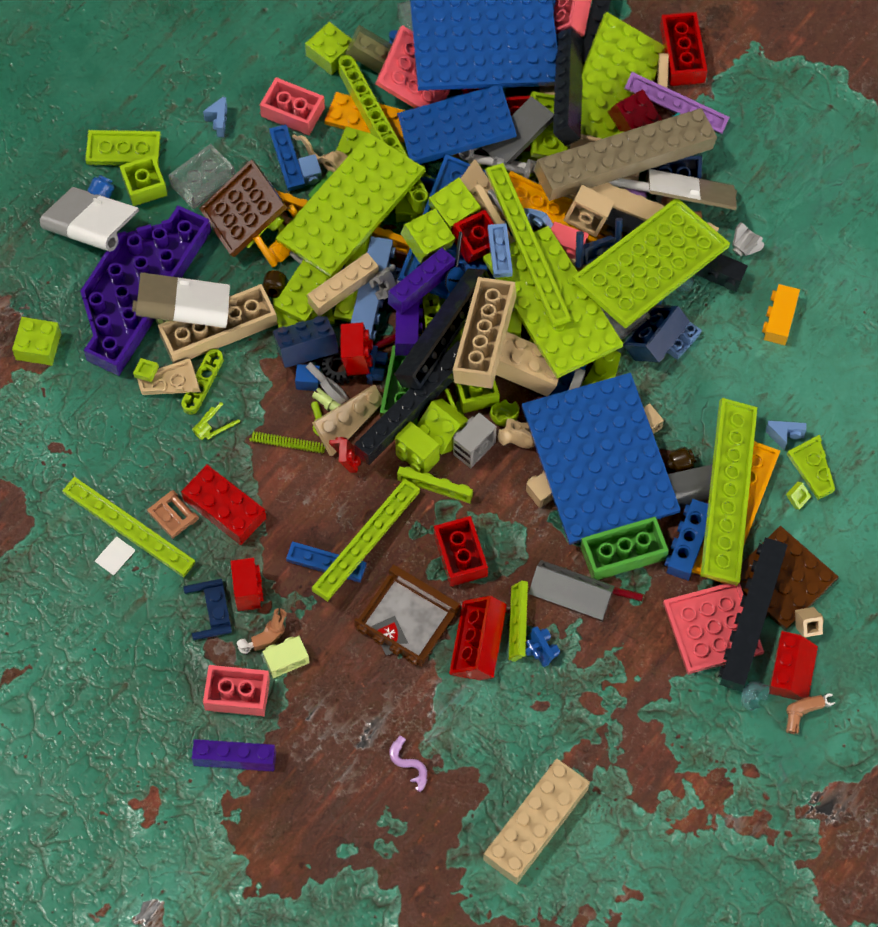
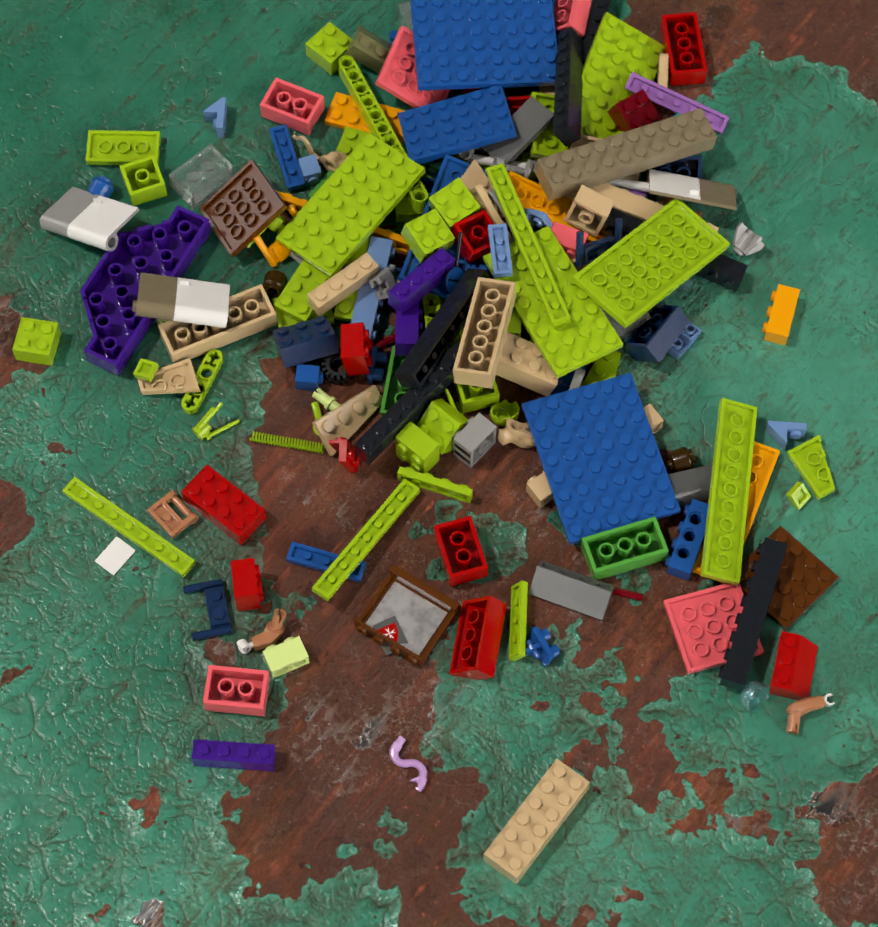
light grey piece [306,362,349,405] -> none
tan brick [795,607,824,637] -> none

